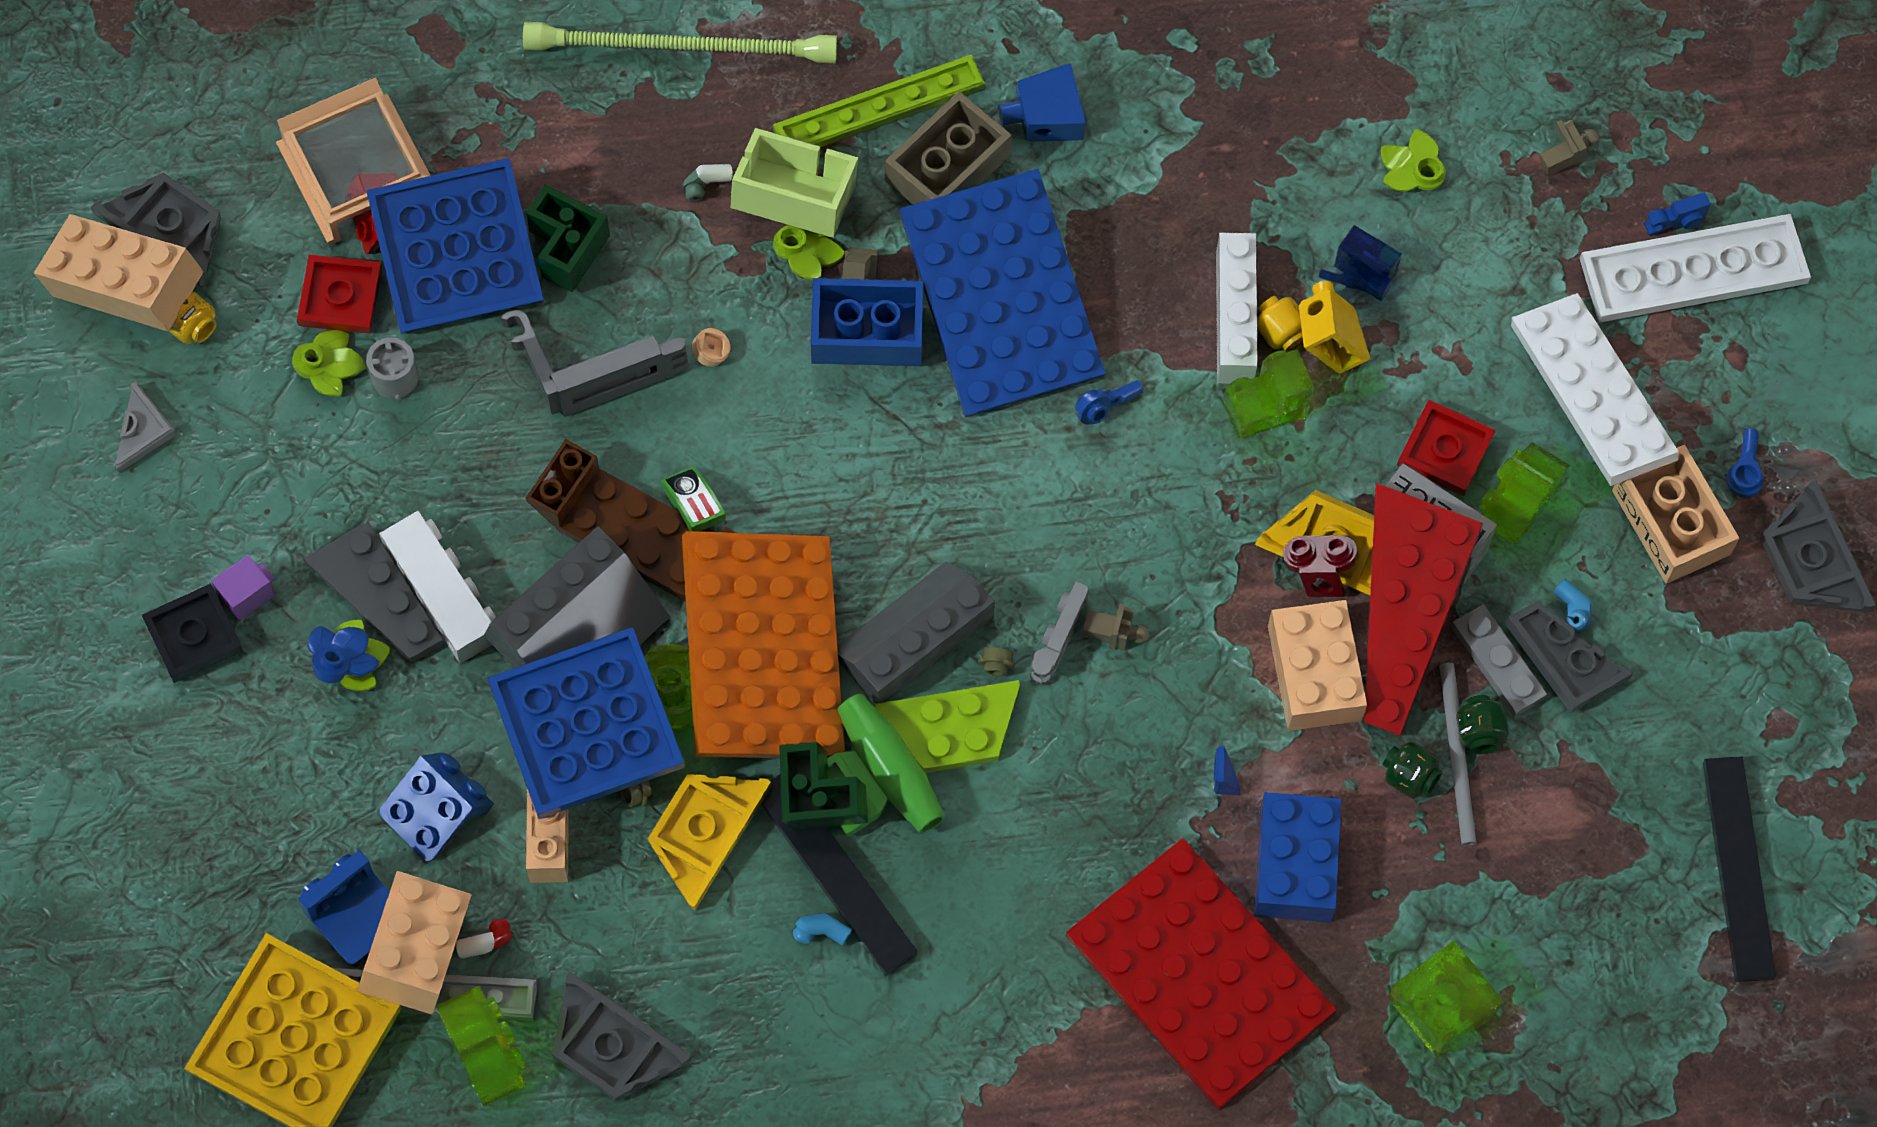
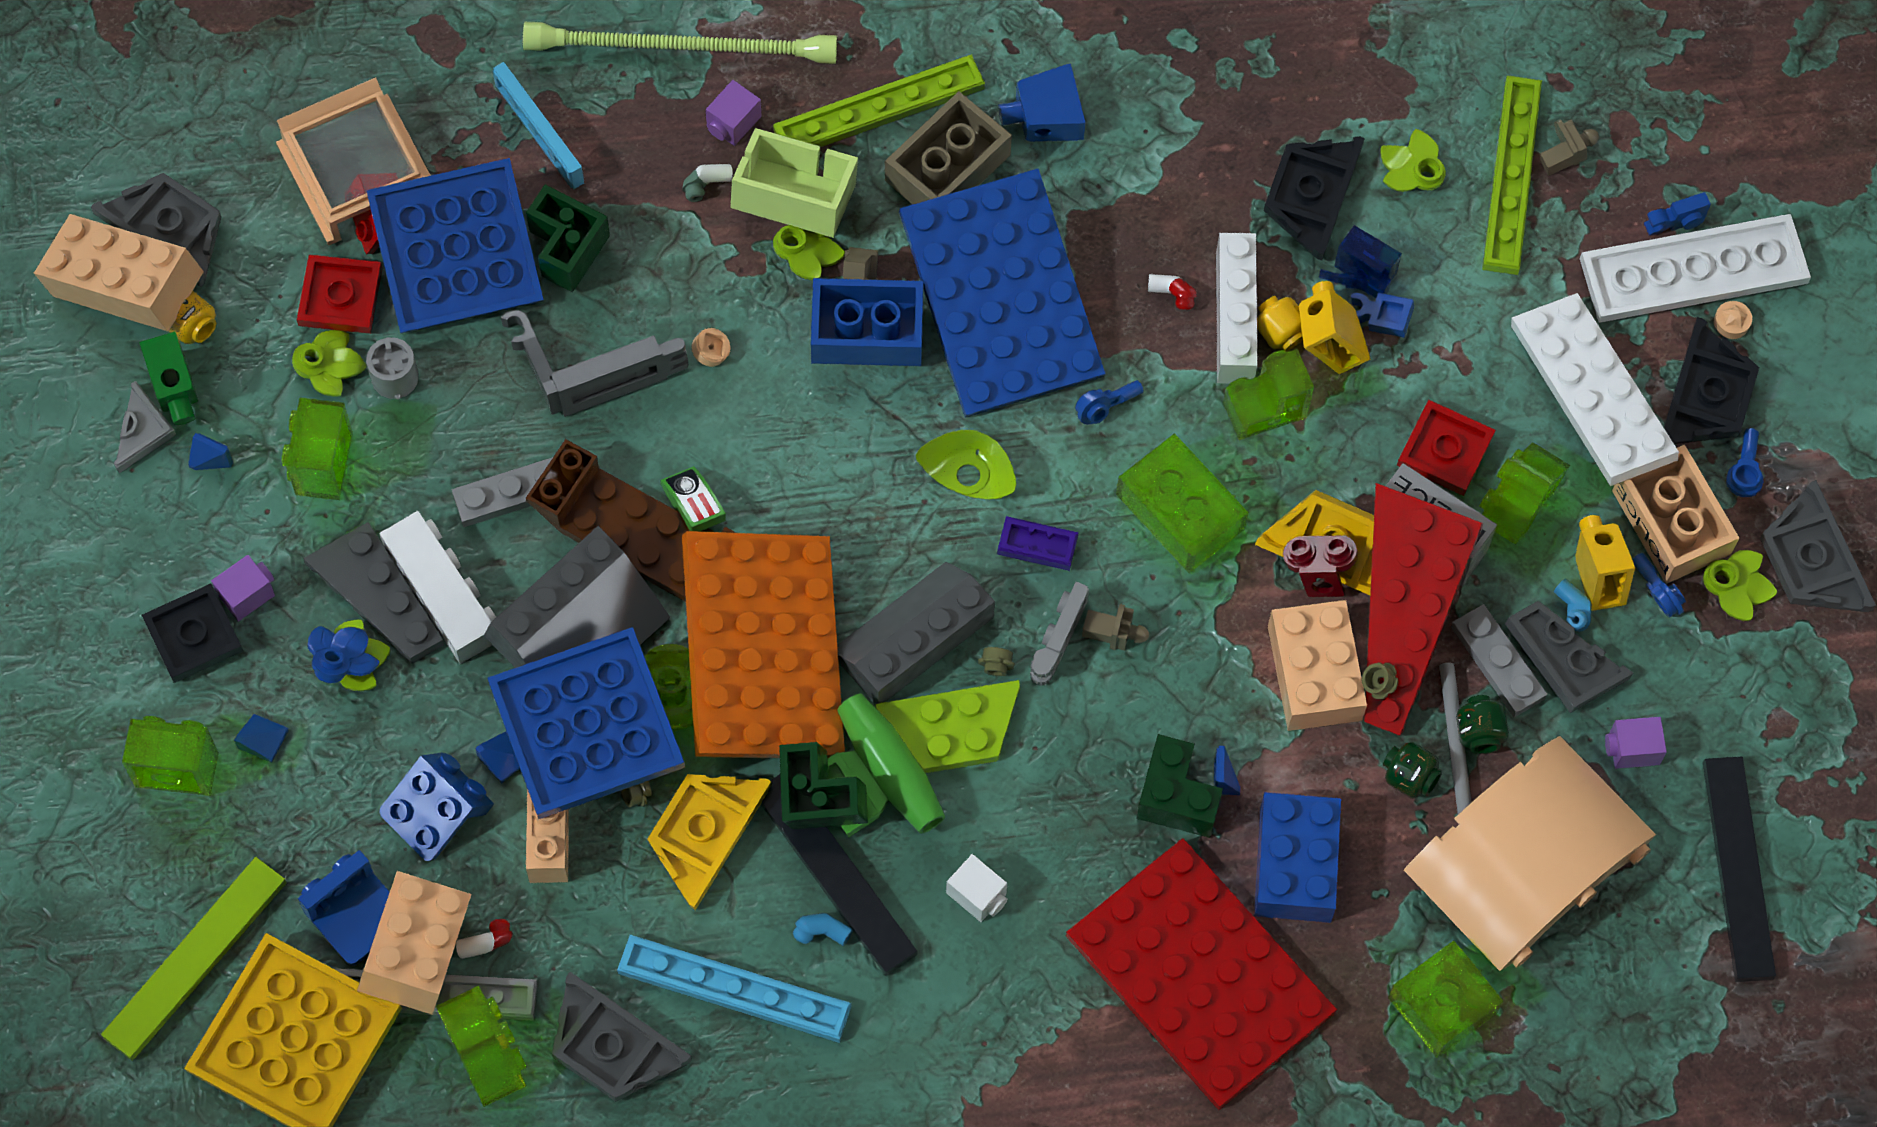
none -> lime tile [101,857,287,1061]
none -> clear neon green brick [122,716,219,796]
none -> green torso [139,331,198,425]
none -> blue slope [188,433,233,470]
none -> blue slope [234,714,289,763]
none -> clear neon green brick [282,397,353,501]
none -> light grey plate [451,457,553,527]
none -> blue slope [475,732,520,784]
none -> medium azure tile [493,62,584,189]
none -> medium azure tile [617,935,852,1043]
none -> medium lavender brick [706,80,762,146]
none -> lime piece [916,430,1016,499]
none -> white brick [946,854,1008,922]
none -> dark purple plate [997,516,1079,571]
none -> clear neon green brick [1116,433,1249,573]
none -> dark green brick [1136,734,1223,838]
none -> arm [1148,274,1197,310]
none -> black wing [1264,136,1365,261]
none -> blue plate [1351,293,1414,338]
none -> olive plate [1362,662,1398,700]
none -> light nougat panel [1404,736,1656,971]
none -> lime tile [1482,75,1542,275]
none -> yellow torso [1575,515,1635,611]
none -> medium lavender brick [1605,717,1667,769]
none -> blue plate [1633,553,1686,618]
none -> black wing [1663,317,1760,444]
none -> lime plate [1703,550,1777,621]
none -> light nougat tile [1714,301,1752,339]

